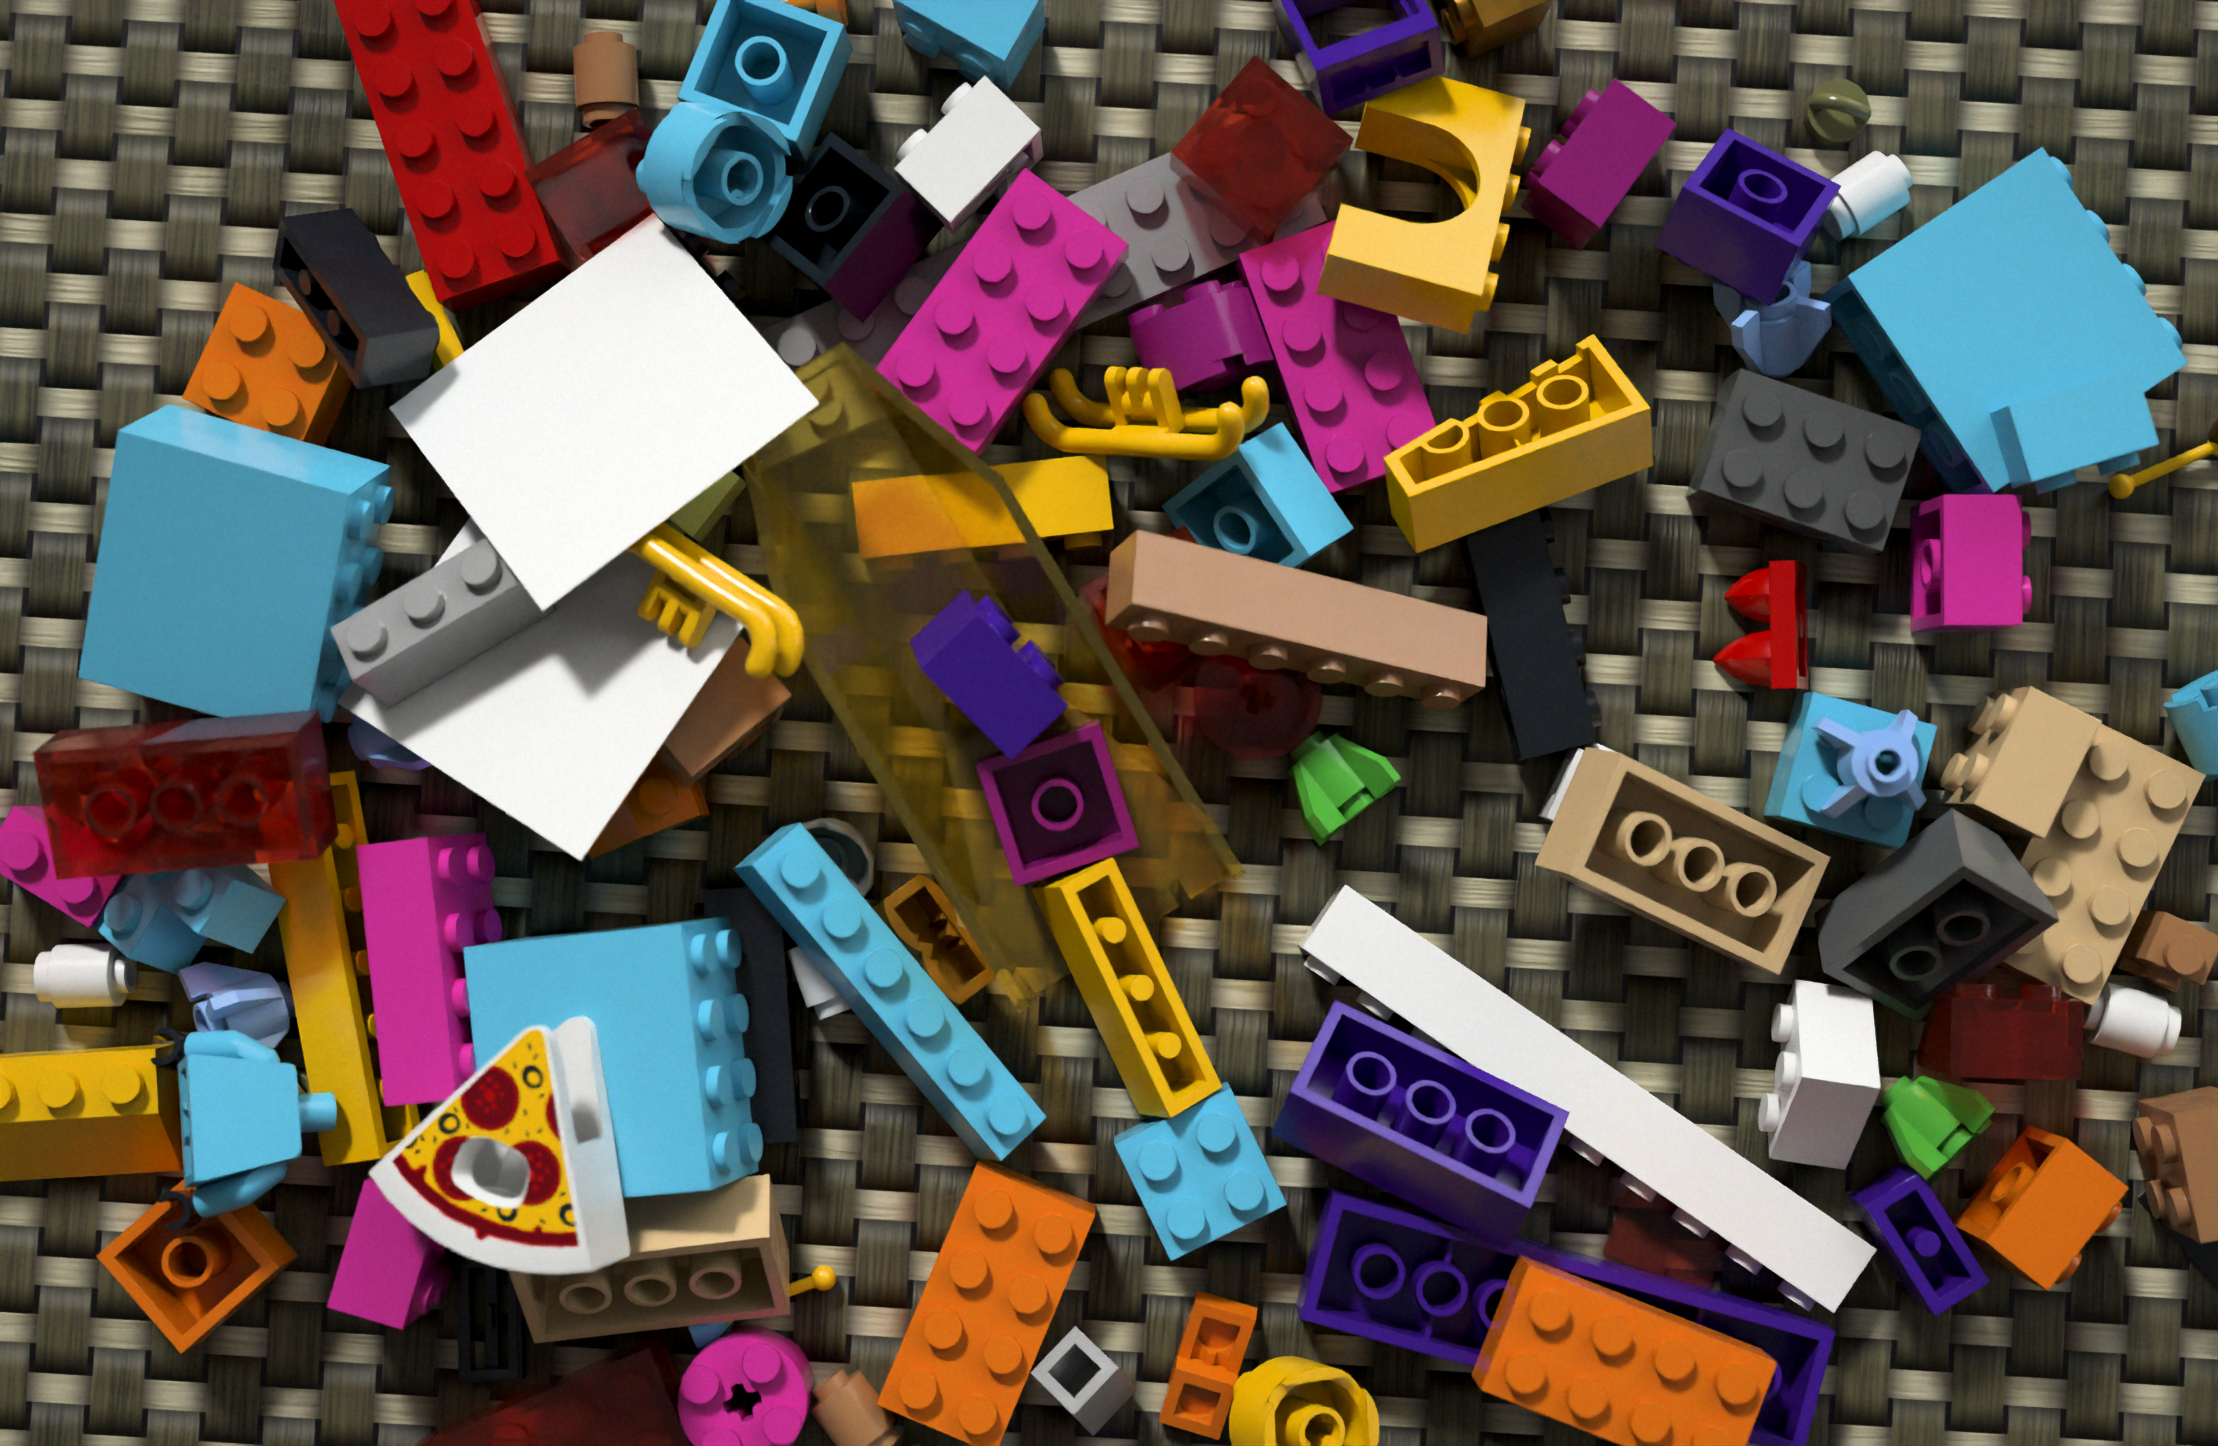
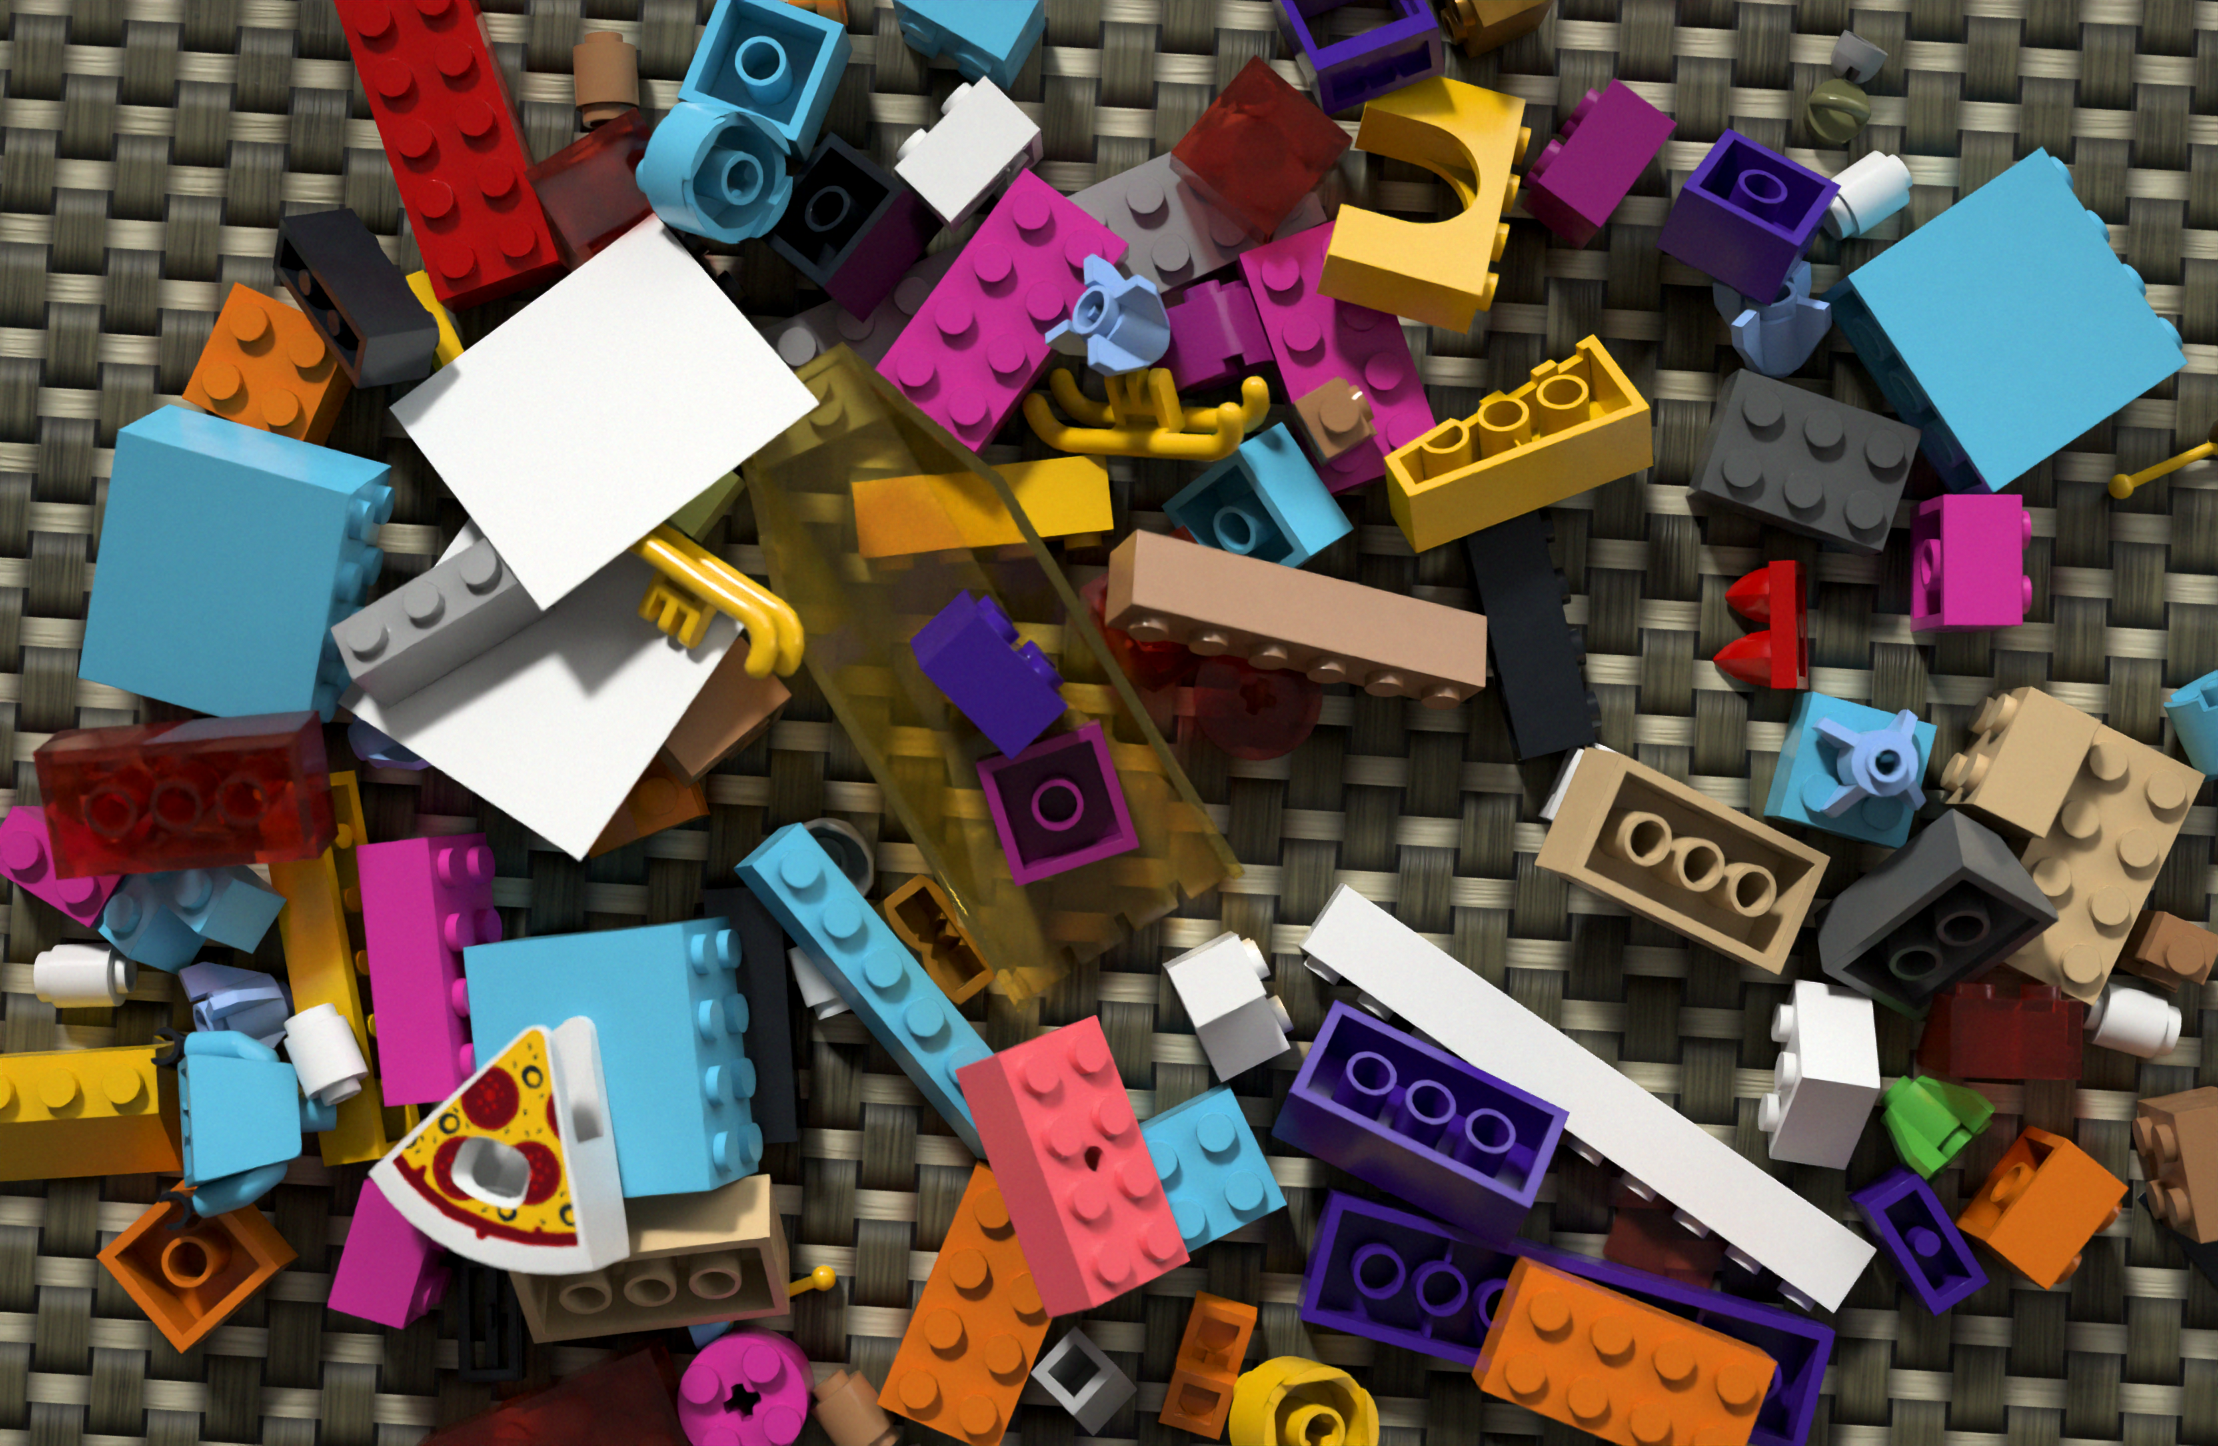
yellow brick [1031,857,1222,1118] -> none
bright green brick [1287,731,1401,846] -> none
medium azure brick [1990,368,2159,494] -> none
none -> white brick [283,1003,369,1106]
none -> coral brick [954,1015,1190,1318]
none -> light blue brick [1045,253,1170,377]
none -> white brick [1162,931,1294,1082]
none -> medium nougat brick [1289,376,1378,468]
none -> light grey hinge [1831,30,1888,84]

